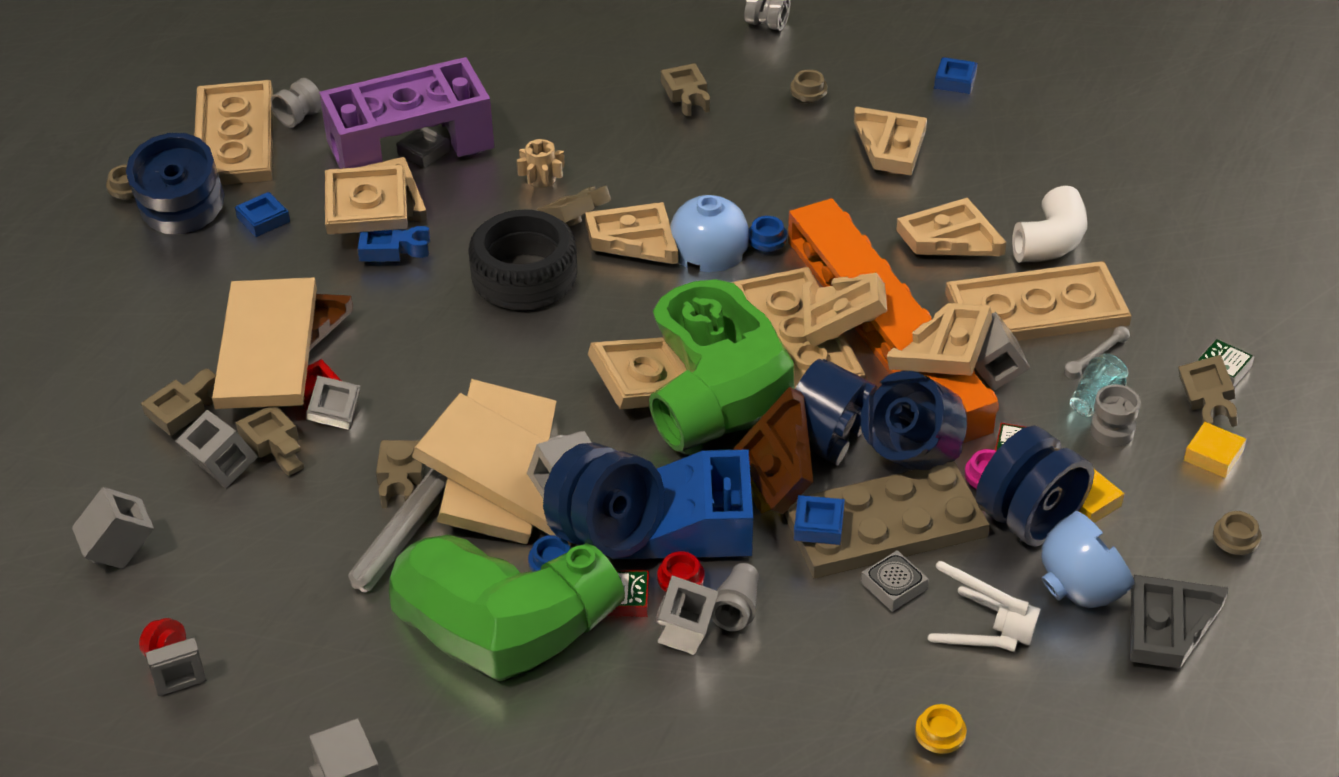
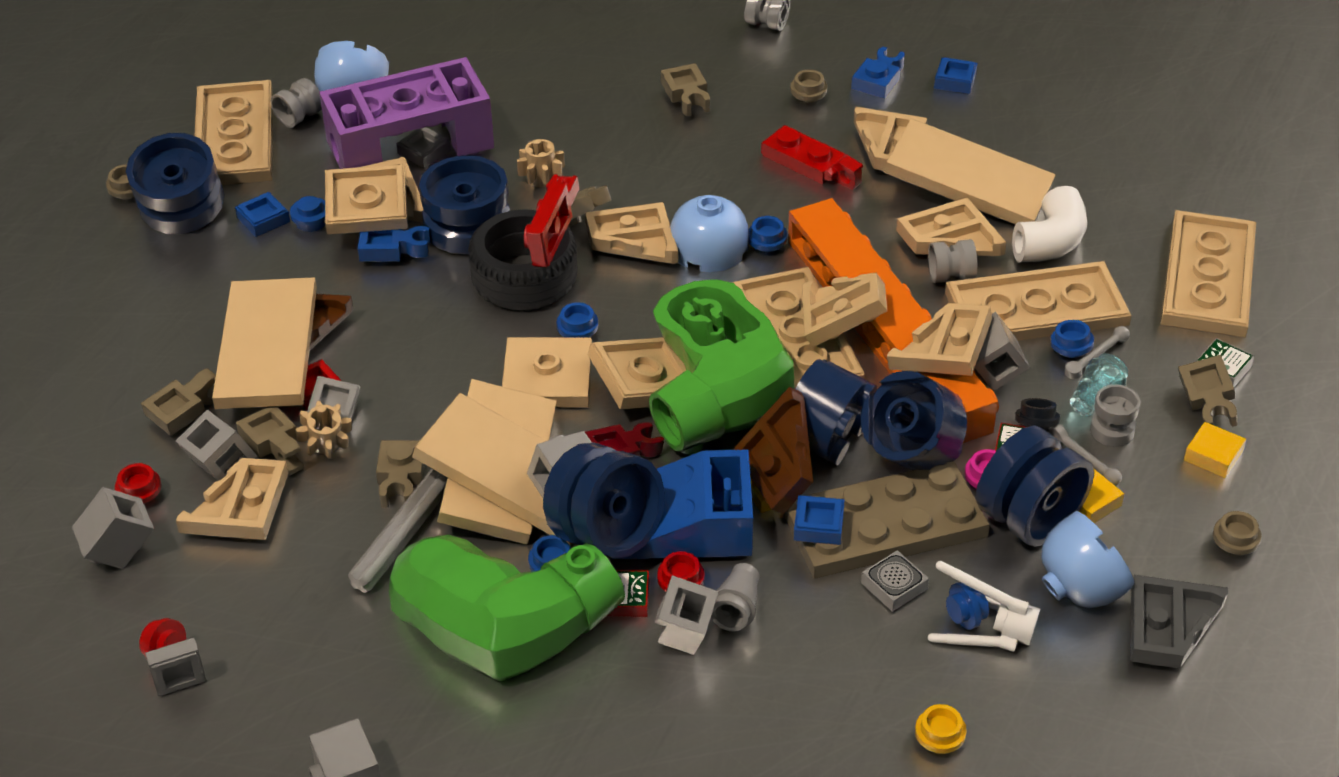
none -> red plate [115,463,162,504]
none -> tan wing [176,458,289,540]
none -> blue plate [290,196,325,232]
none -> tan gear [296,401,352,459]
none -> light blue cylinder [314,41,389,92]
none -> dark blue wheel [419,155,510,254]
none -> tan plate [502,337,592,408]
none -> red hinge [524,174,579,267]
none -> blue plate [556,302,599,338]
none -> dark red plate [585,422,664,457]
none -> red hinge [761,125,863,190]
none -> blue plate [851,46,905,99]
none -> tan tile [884,118,1056,224]
none -> light grey wheel [928,239,978,283]
none -> blue plate [946,582,989,630]
none -> black plate [1015,398,1060,432]
none -> light grey hinge [1049,424,1122,485]
none -> blue plate [1051,320,1094,358]
none -> tan tile [1160,210,1256,338]

